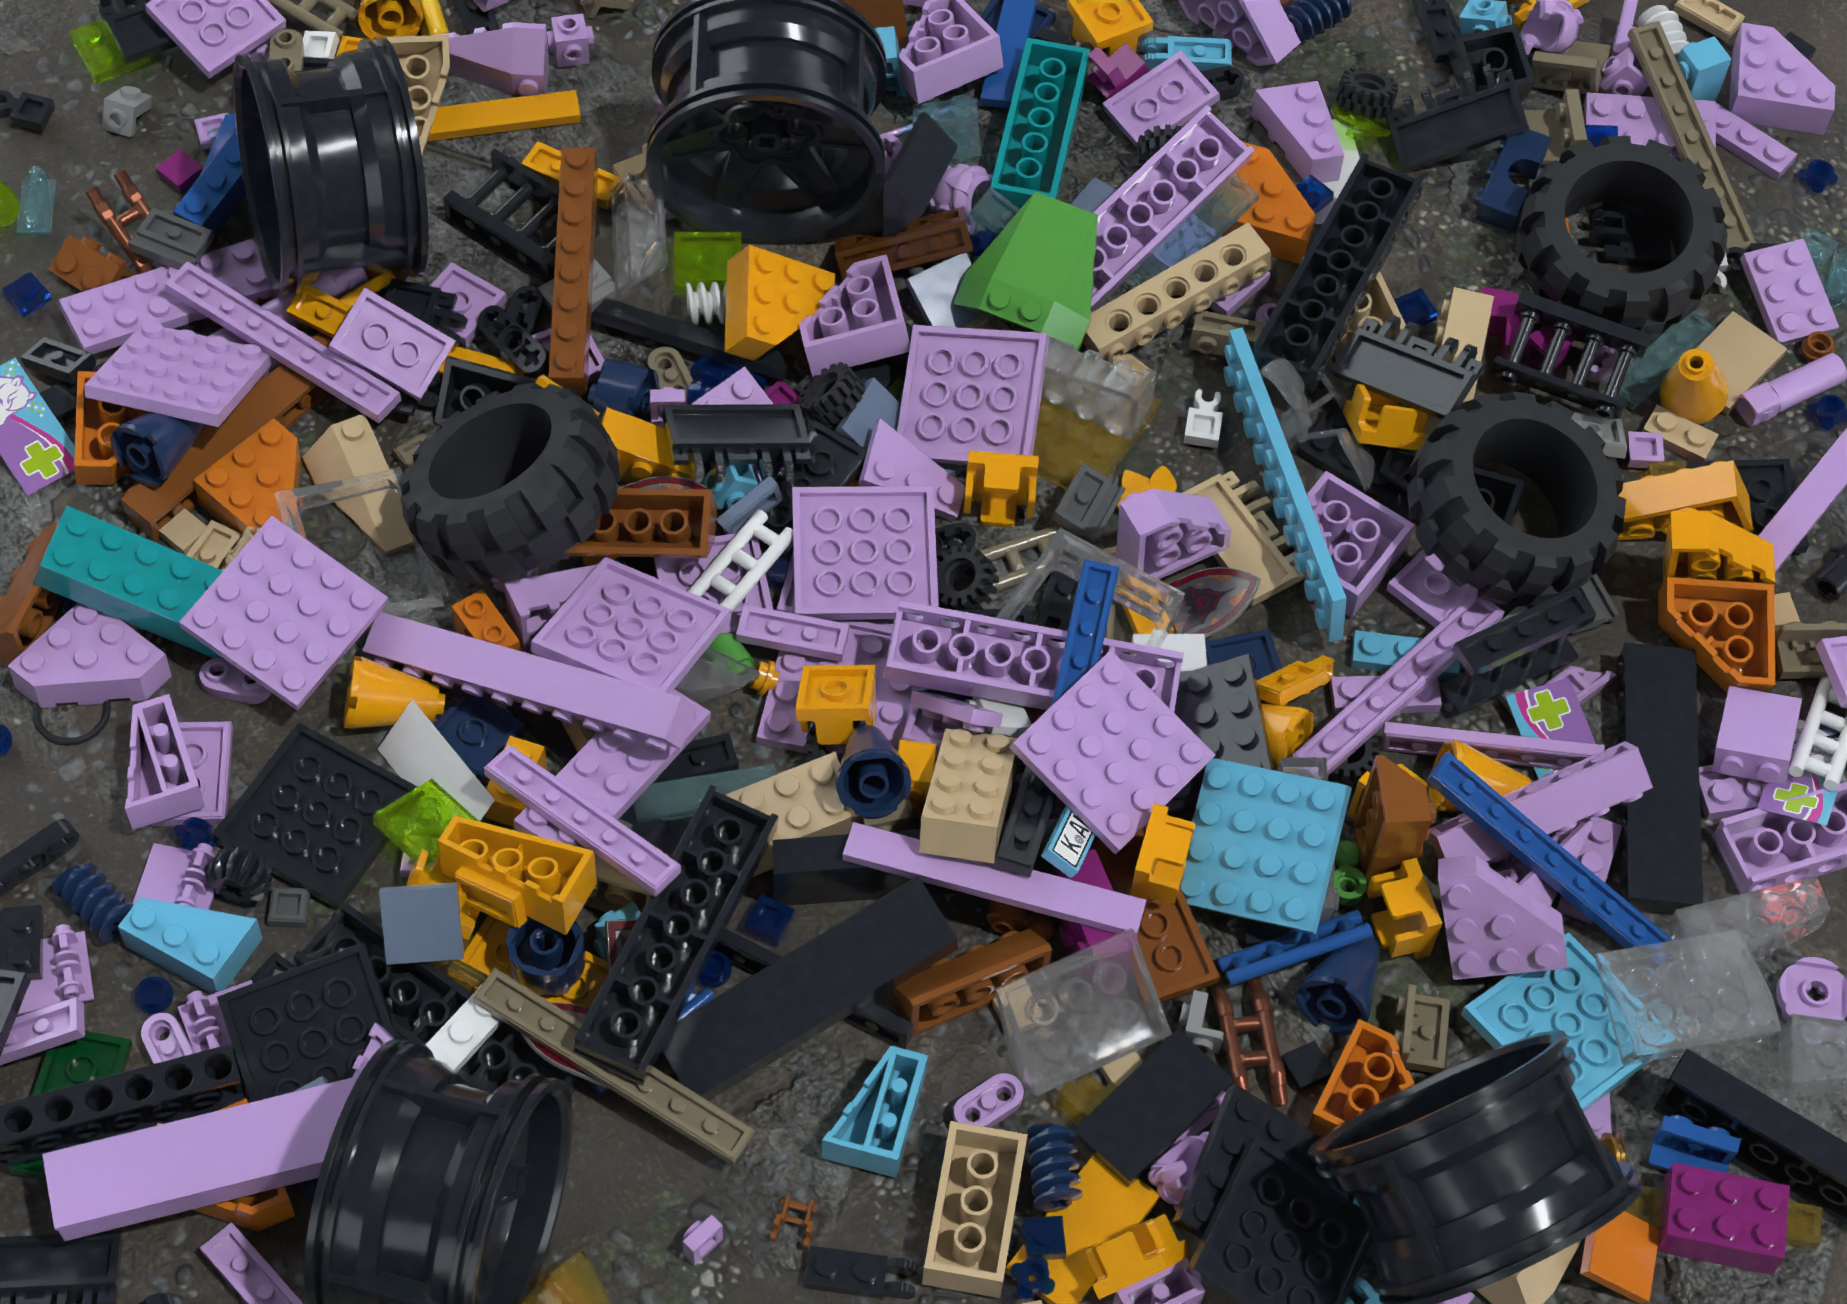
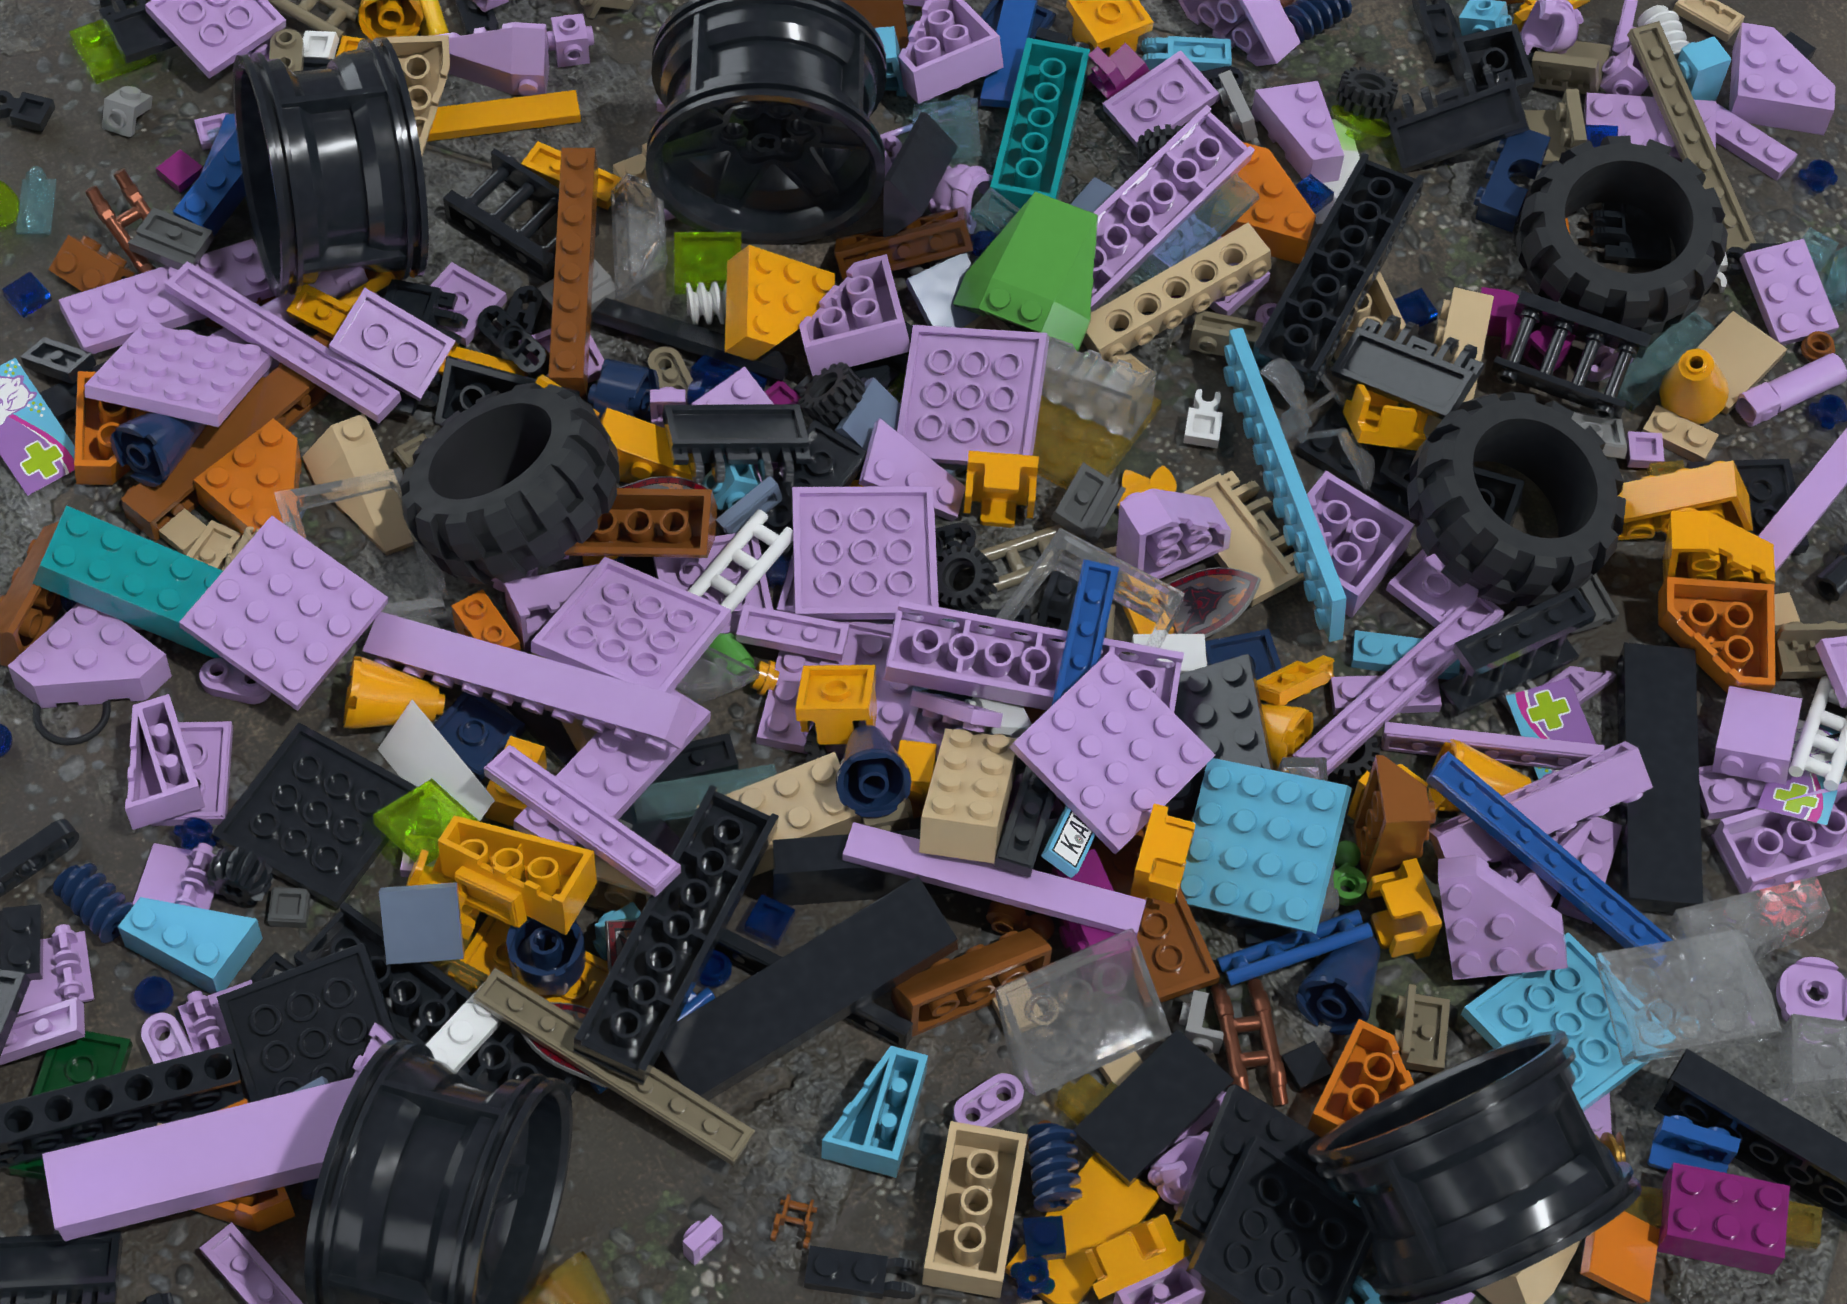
none -> light grey plate [1217,70,1260,146]

